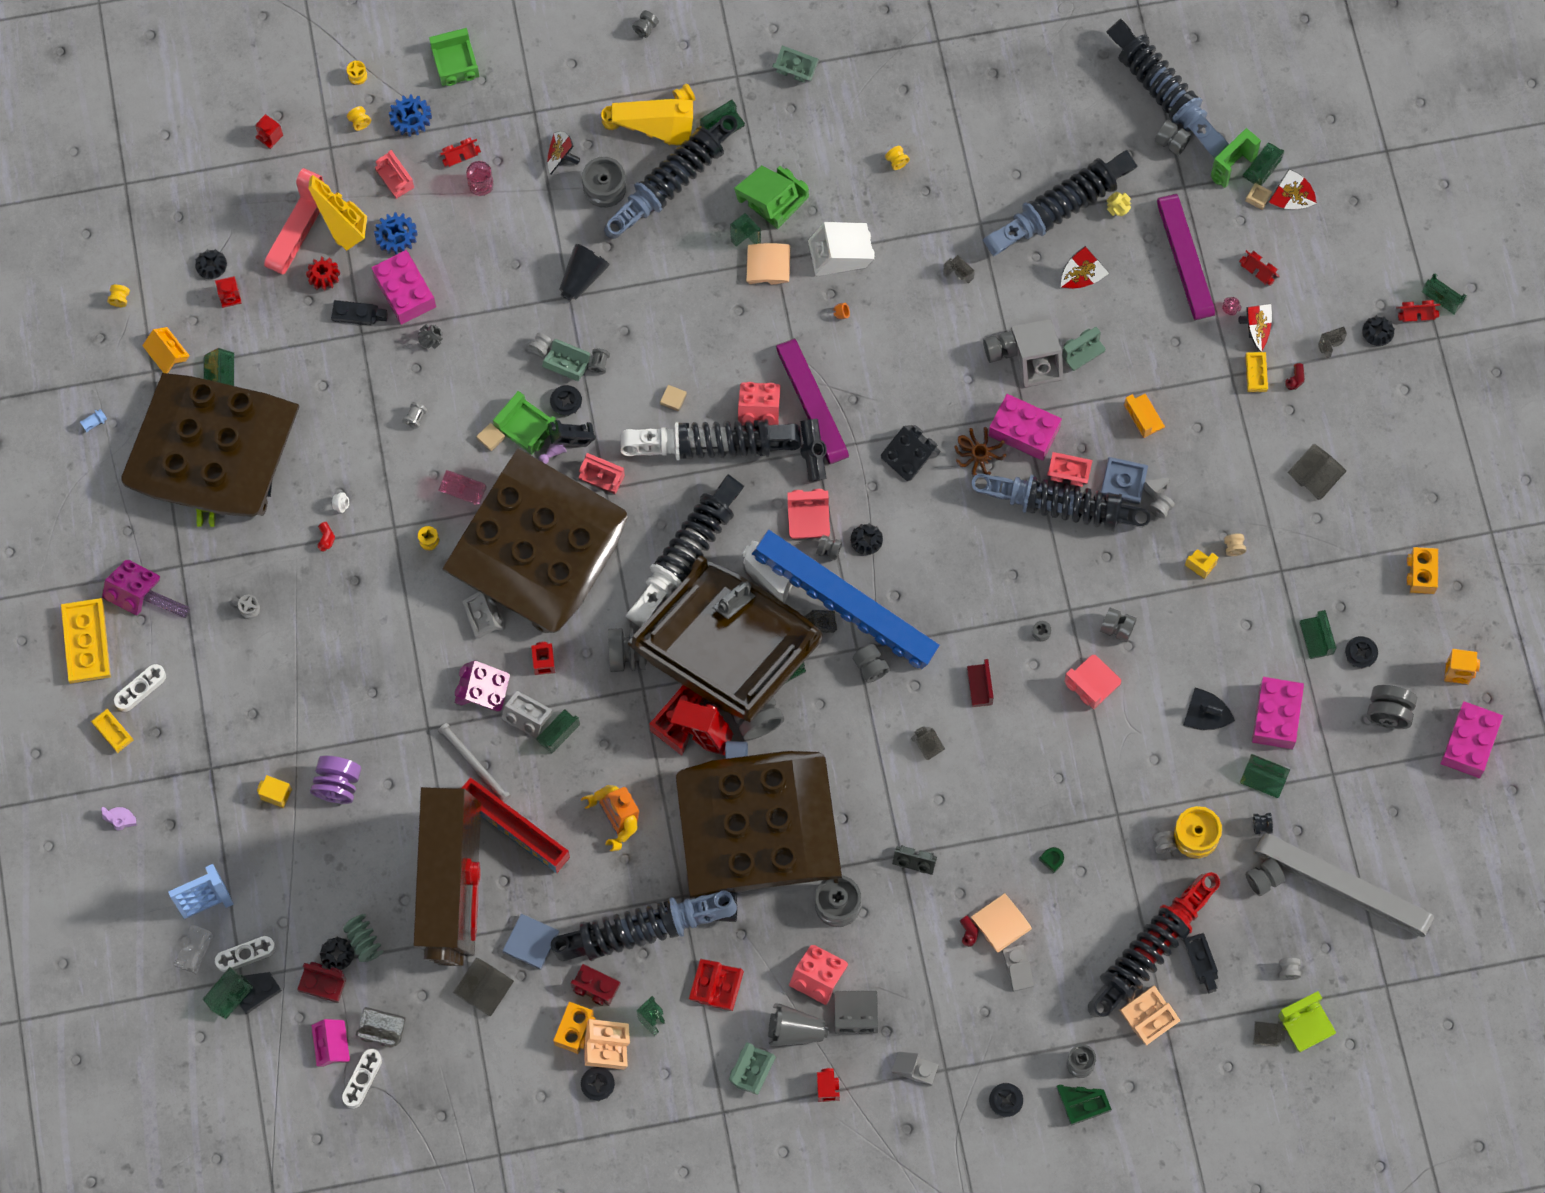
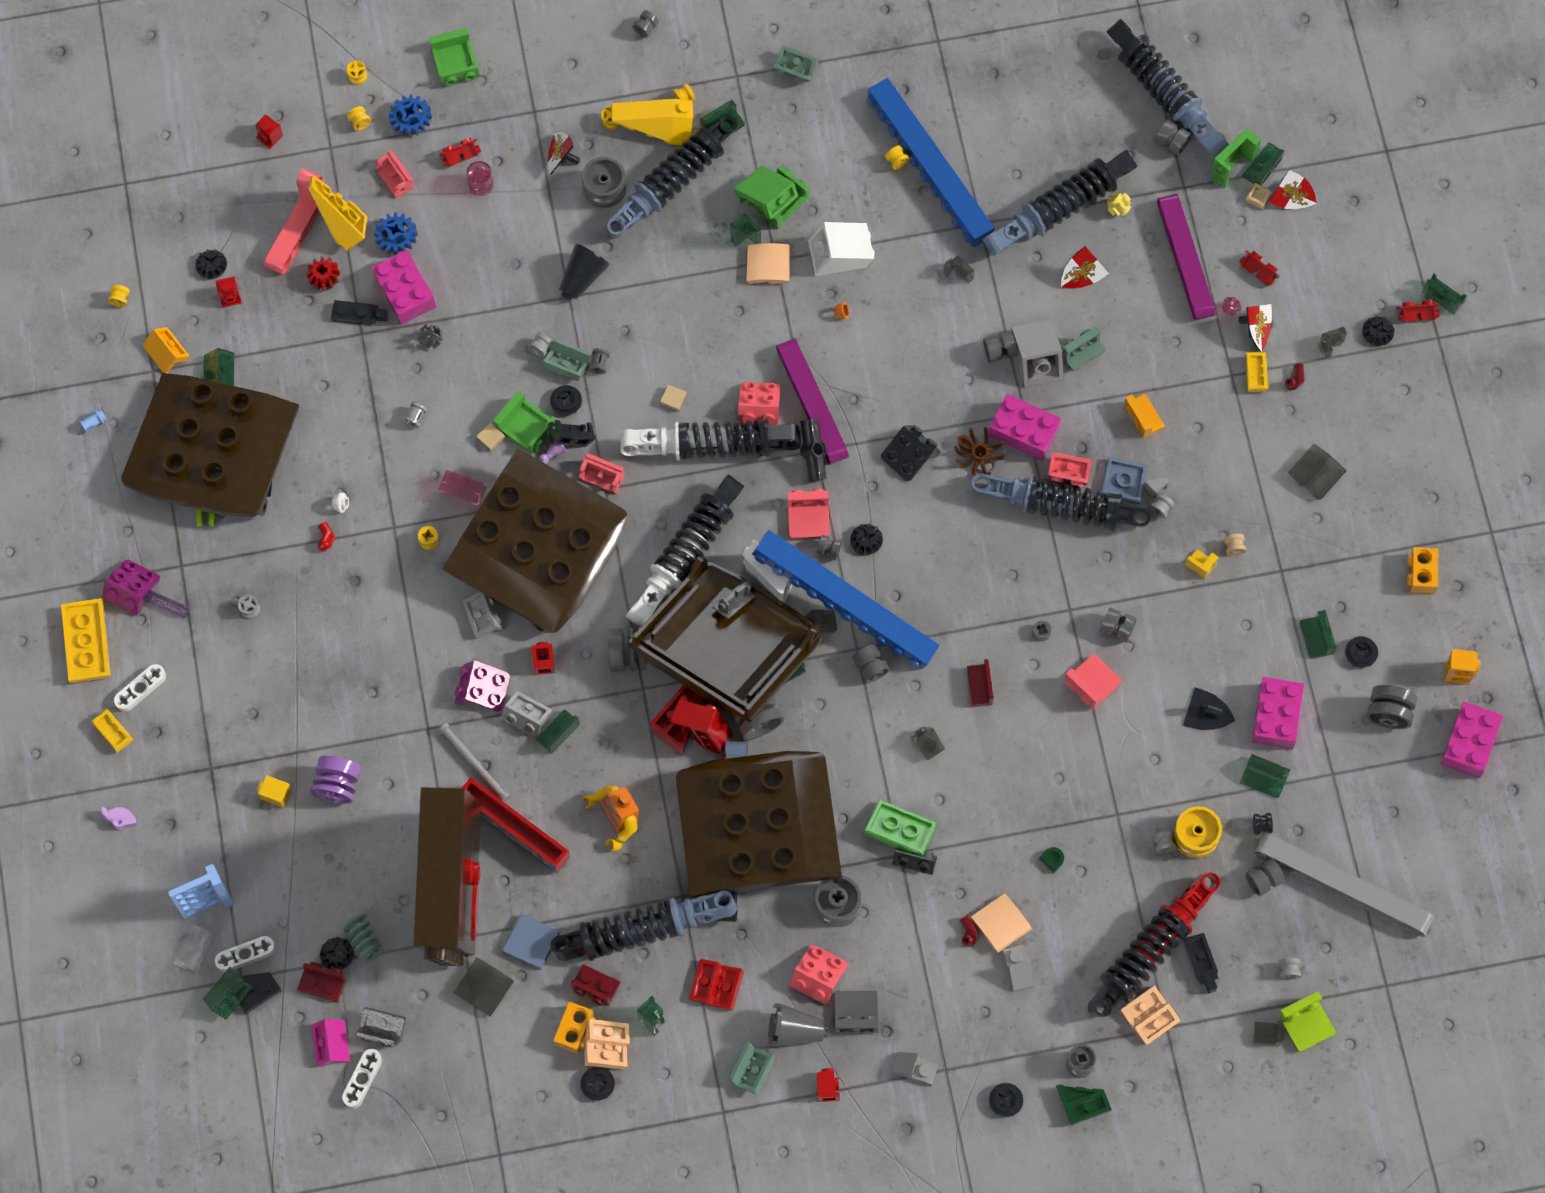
none -> bright green tile [863,799,937,857]
none -> blue brick [867,78,995,247]

